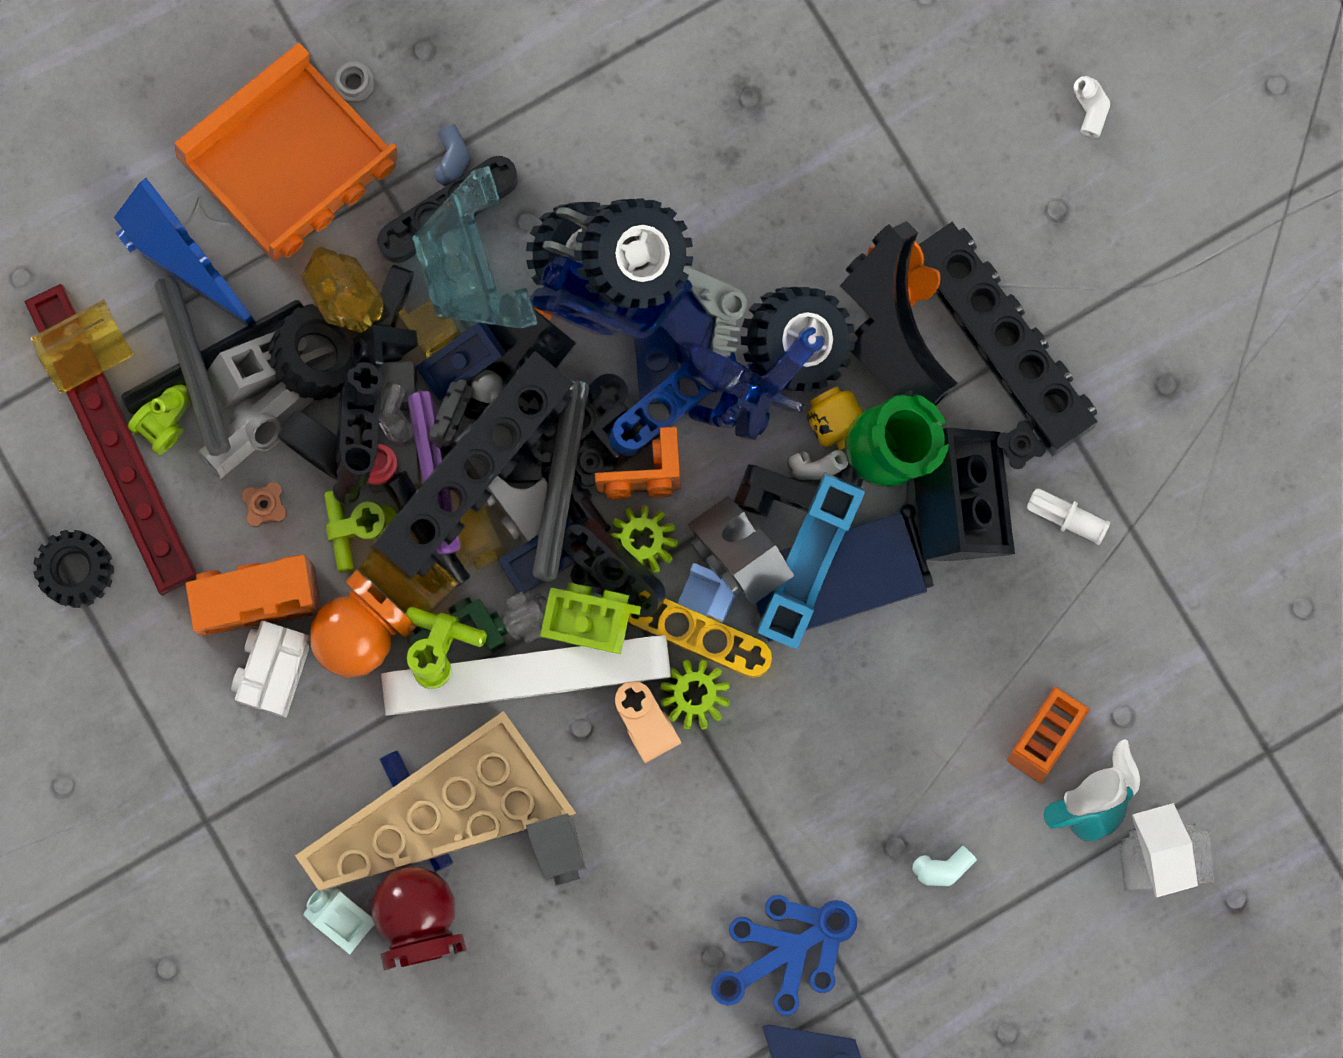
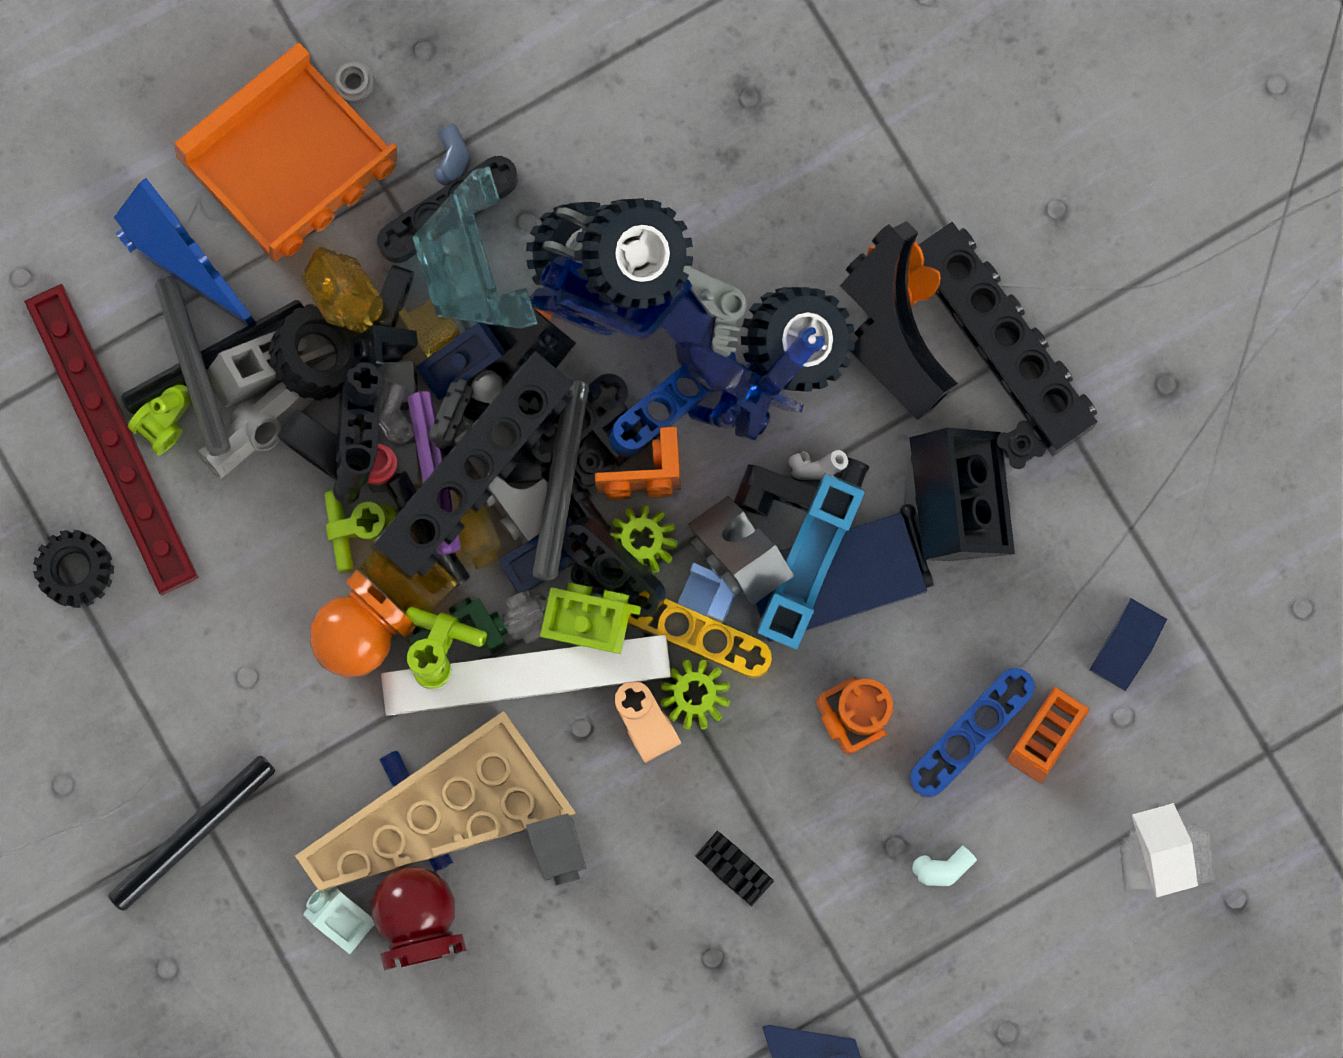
clear yellow panel [31,299,133,393] -> none
orange wedge [185,554,321,636] -> none
white brick [231,620,311,718] -> none
nougat plate [241,482,287,527] -> none
dark blue plate [633,318,680,404] -> none
blue plant [711,895,857,1015] -> none
yellow head [806,386,863,451] -> none
green tile [845,395,949,487] -> none
white axle [1027,488,1111,546] -> none
hair [1044,739,1140,841] -> none
white arm [1073,76,1110,138] -> none
none -> black axle [108,755,275,911]
none -> black tyre [695,831,774,906]
none -> orange piece [816,676,893,755]
none -> blue beam [909,668,1035,798]
none -> dark blue slope [1089,598,1167,691]

